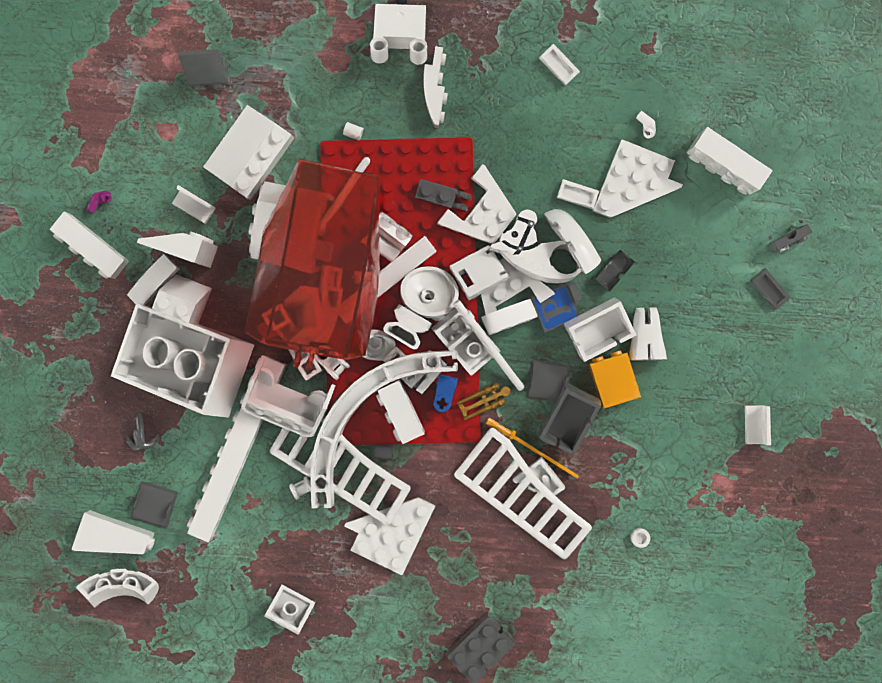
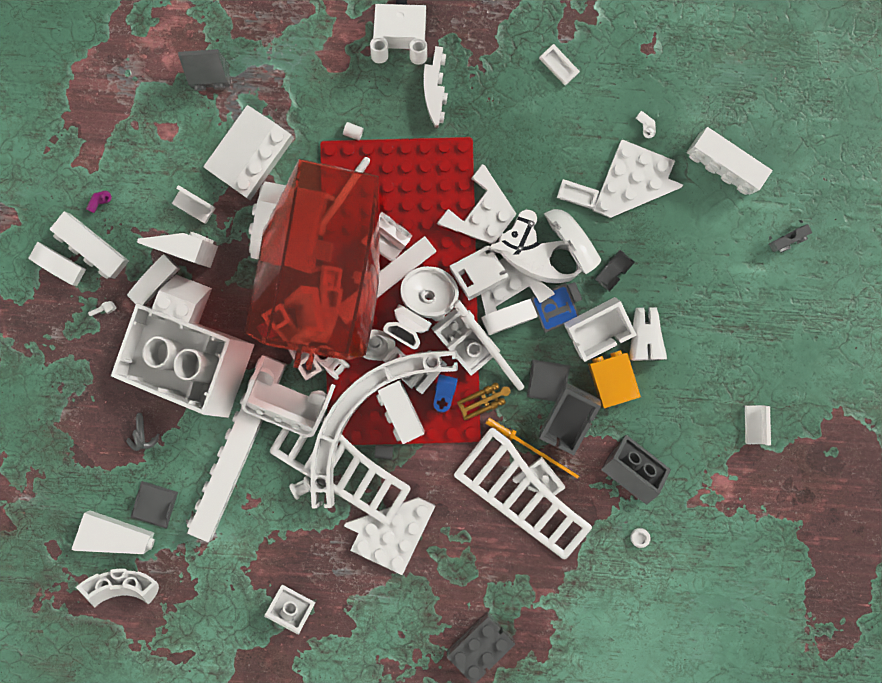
dark grey hinge [415,179,472,211] -> none
dark grey tile [750,268,791,310] -> none
none -> white slope [28,242,86,286]
none -> white hand [88,301,116,316]
none -> dark grey slope [601,435,671,505]

